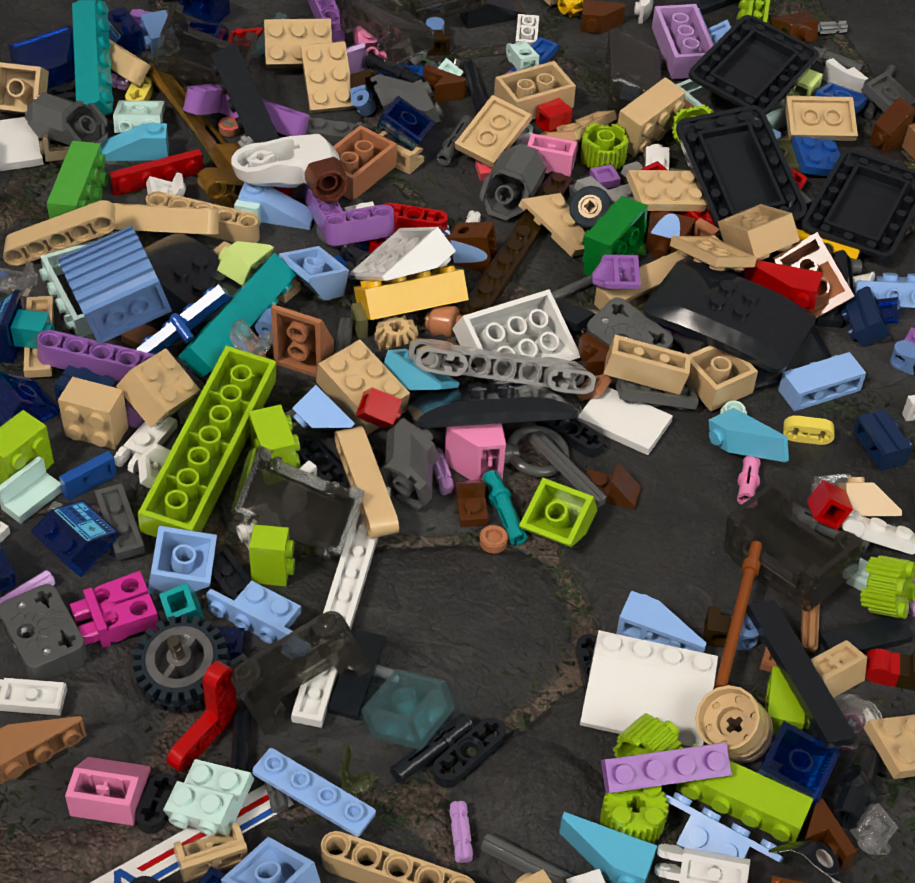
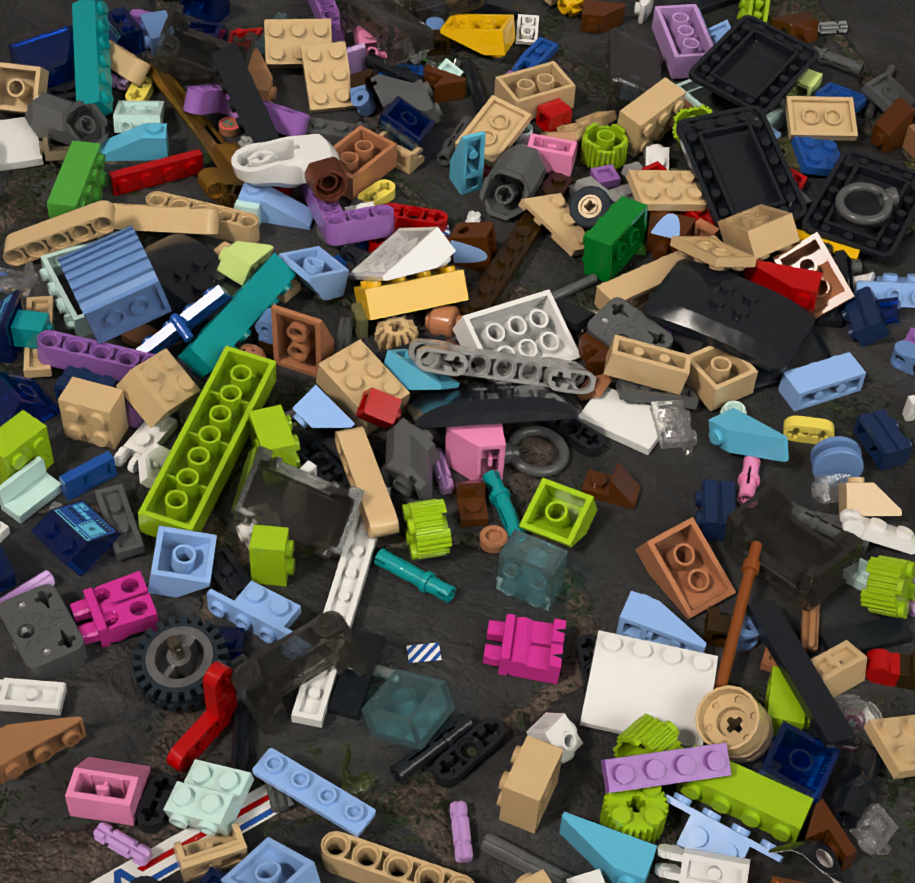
white bracket [146,172,186,197] -> none
teal brick [159,583,205,622] -> none
clear bracket [229,318,273,356] -> none
light aqua leg [506,40,539,71] -> none
dark grey axle [530,430,607,508] -> none
medium lavender slope [592,255,641,289] -> none
red brick [807,480,853,530] -> none
white slope [822,58,868,94] -> none
none -> lavender axle [93,822,153,866]
none -> medium nougat slope [248,48,277,102]
none -> light yellow beam [357,179,395,206]
none -> teal pin [374,548,456,604]
none -> lime brick [402,499,452,560]
none -> sticker [406,643,442,663]
none -> yellow slope [440,14,516,58]
none -> medium azure slope [449,131,486,195]
none -> dark pink hips [483,614,566,684]
none -> clear light blue brick [496,529,568,611]
none -> tan brick [496,735,563,834]
none -> white brick [526,712,583,763]
none -> nougat slope [635,517,736,619]
none -> clear bracket [650,400,697,456]
none -> dark blue brick [694,479,737,542]
none -> medium blue head [810,436,864,486]
none -> dark grey piece [835,182,899,225]

